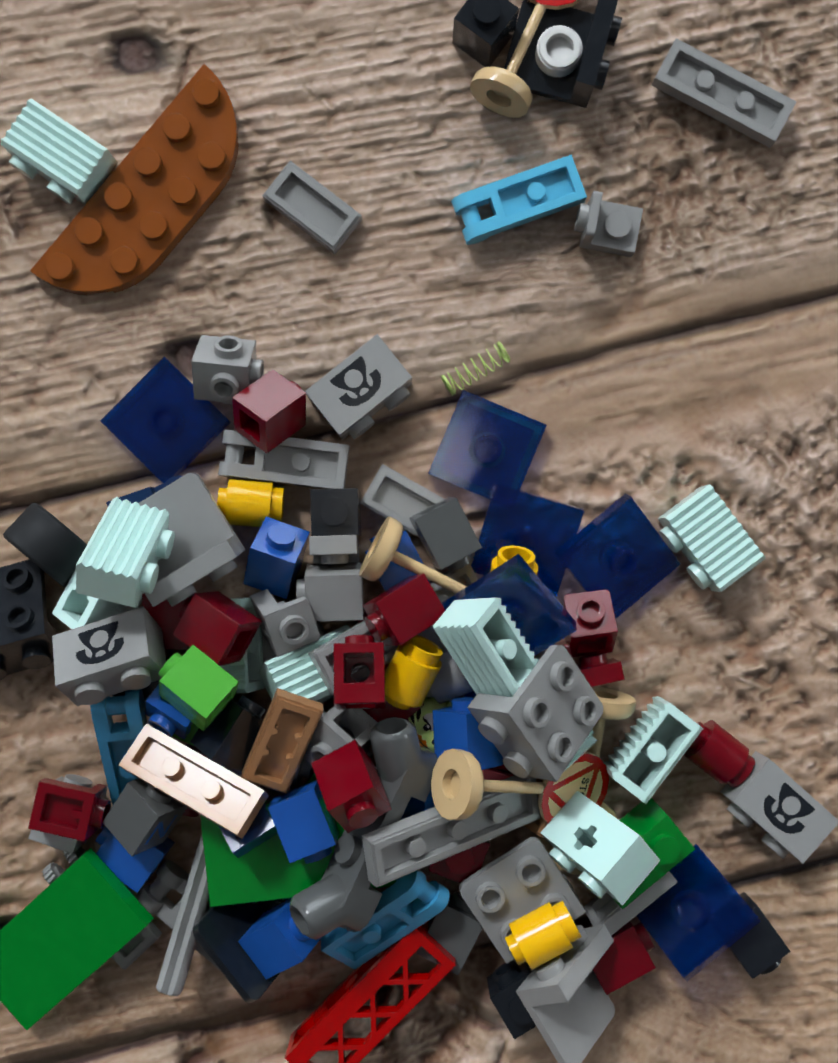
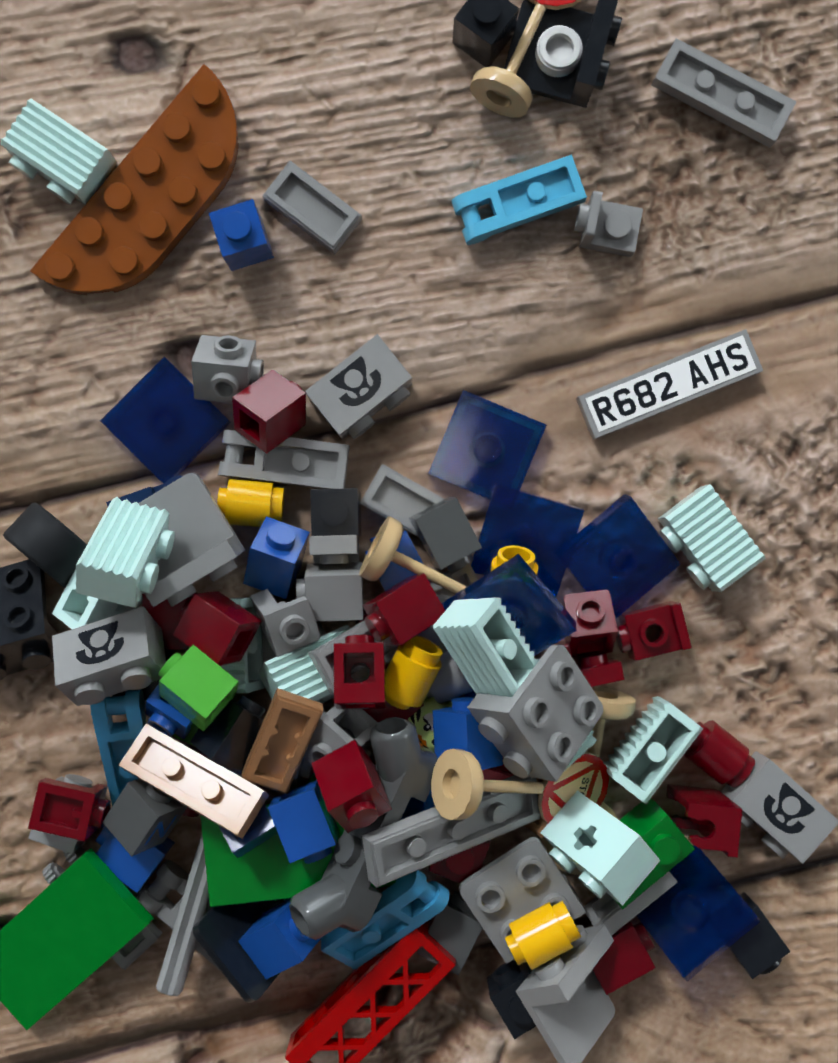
yellowish green piece [441,341,510,396] -> none
none -> blue brick [209,199,274,271]
none -> tile [576,329,763,440]
none -> dark red brick [616,601,692,661]
none -> dark red hinge [666,784,742,858]

